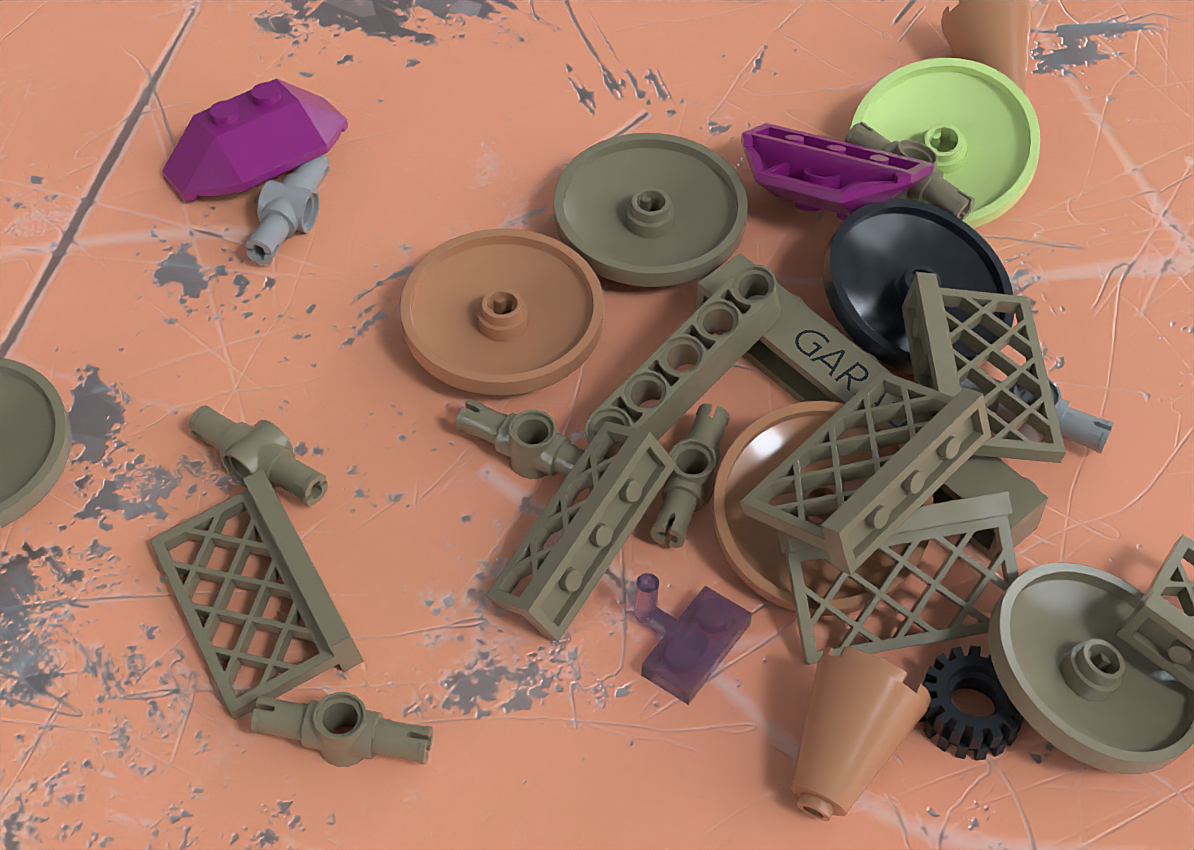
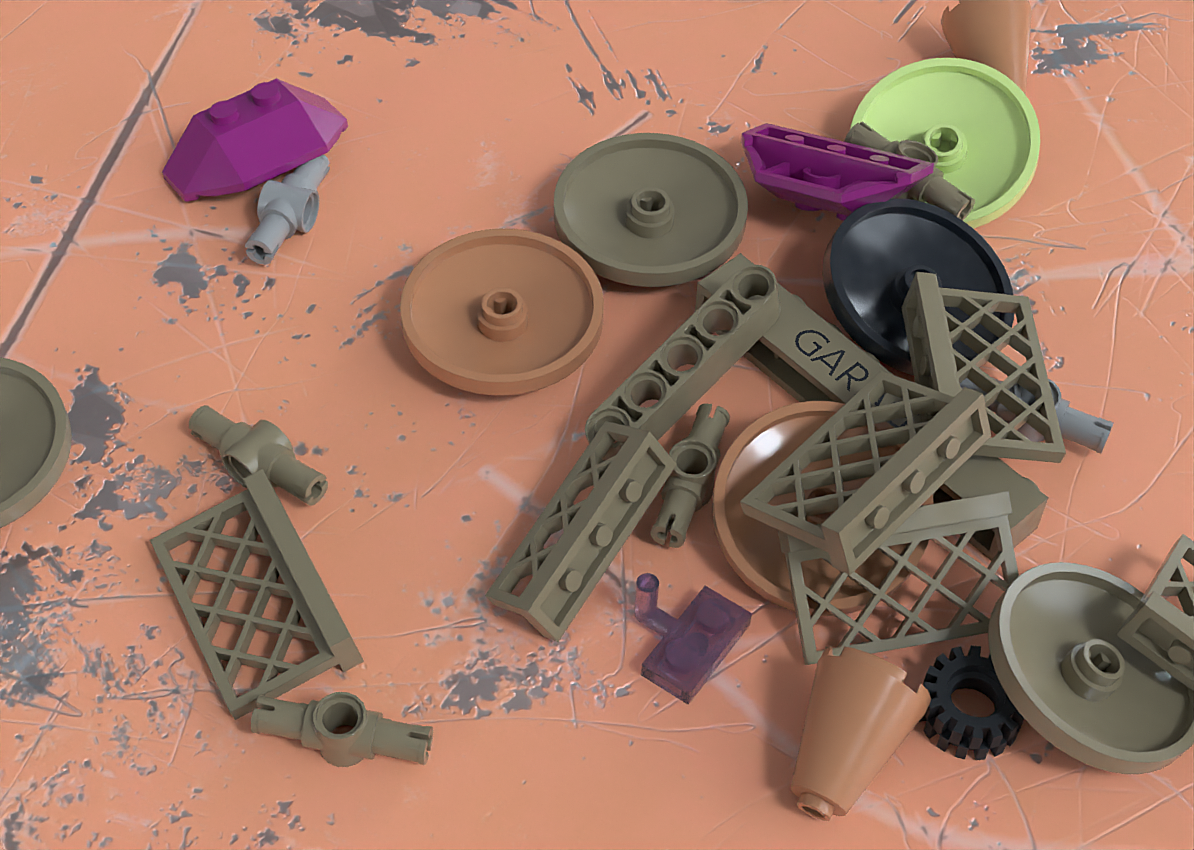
dark tan pin [456,398,607,490] -> none

